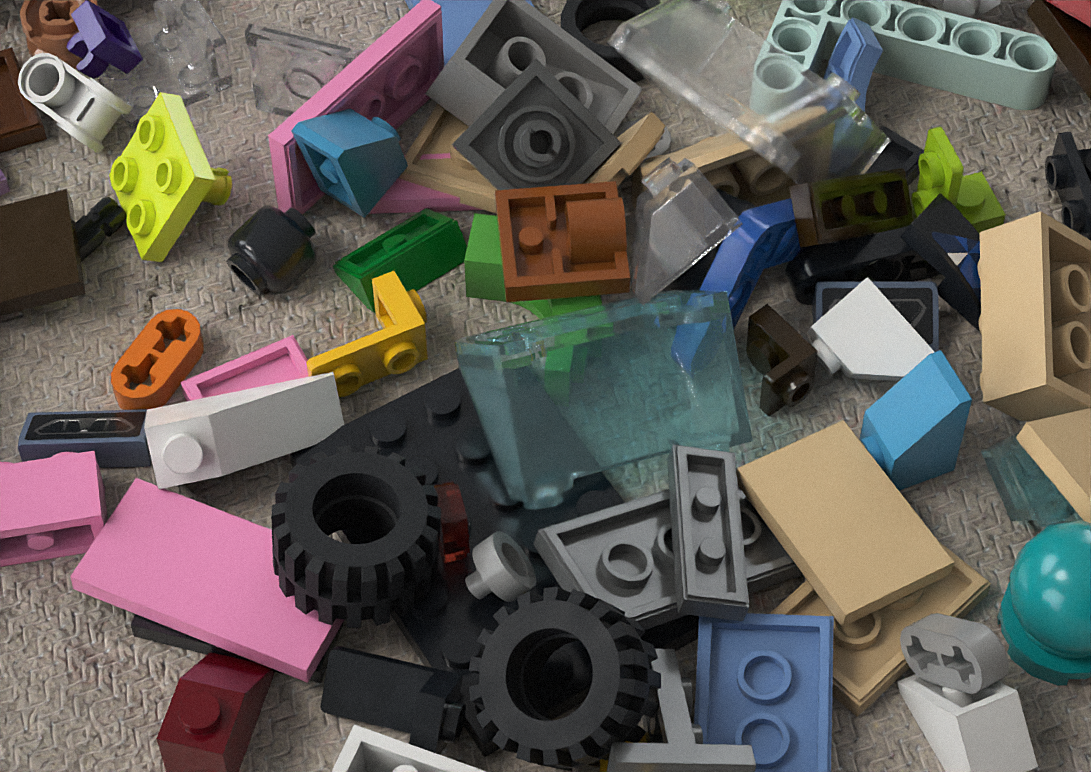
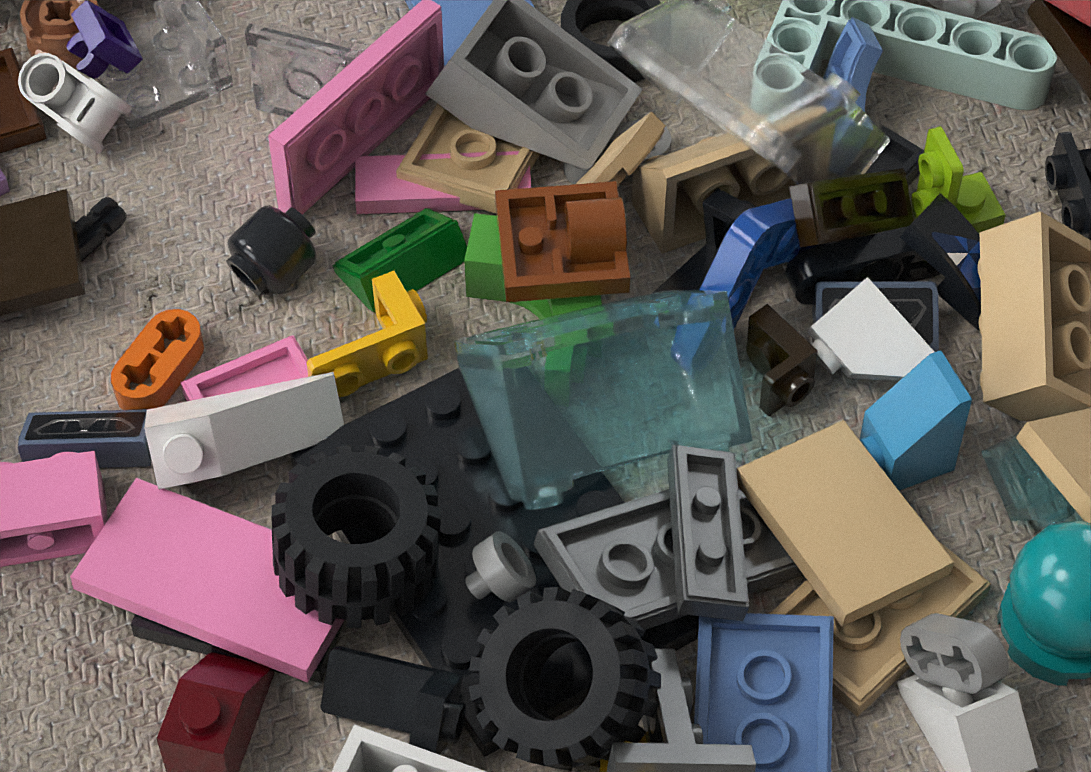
neon yellow plate [109,92,232,262] -> none
dark azure slope [291,109,408,218] -> none
clear red tile [433,481,470,563] -> none
dark grey plate [452,59,621,190] -> none
clear slope [630,157,743,305] -> none

